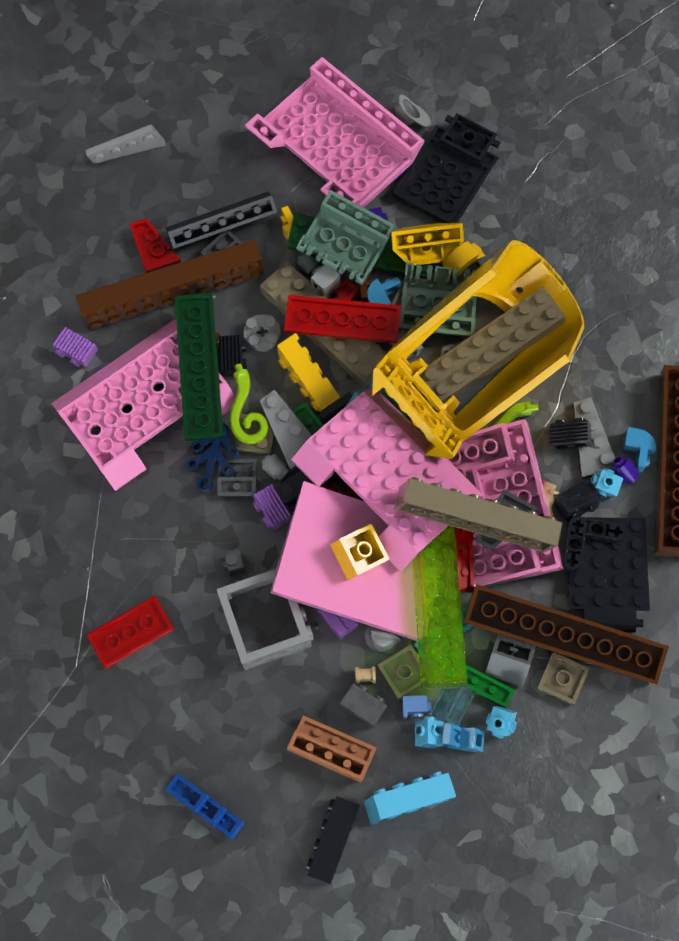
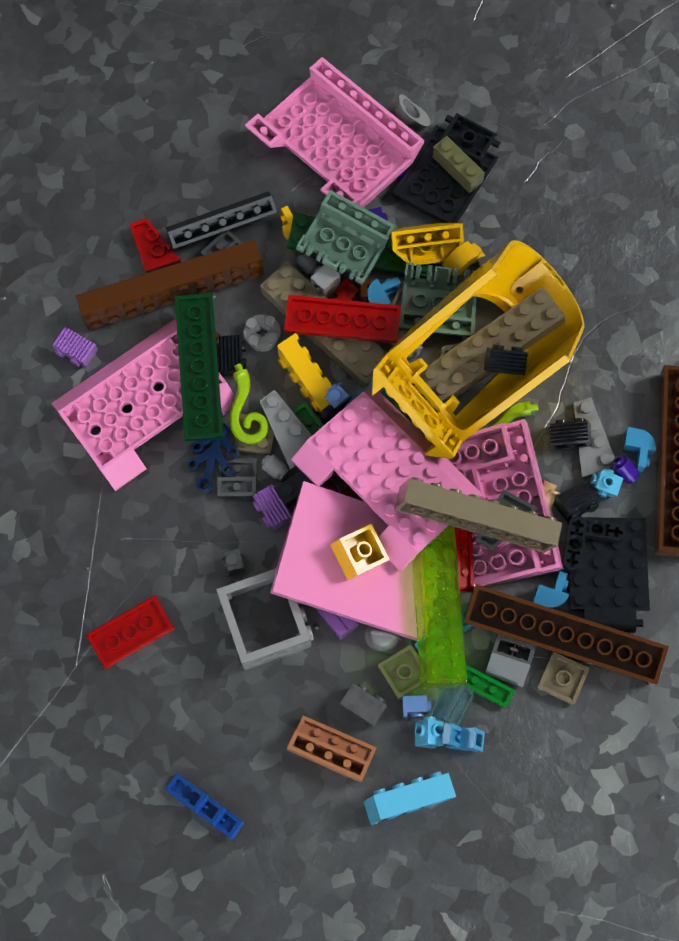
light grey wing [86,124,166,163] -> none
black brick [305,796,360,885] -> none
tan bush [355,666,376,685] -> none
medium azure brick [486,706,517,738] -> none
none -> medium blue brick [325,381,353,409]
none -> olive brick [432,136,484,193]
none -> black brick [484,344,528,376]
none -> dark azure brick [533,571,569,610]

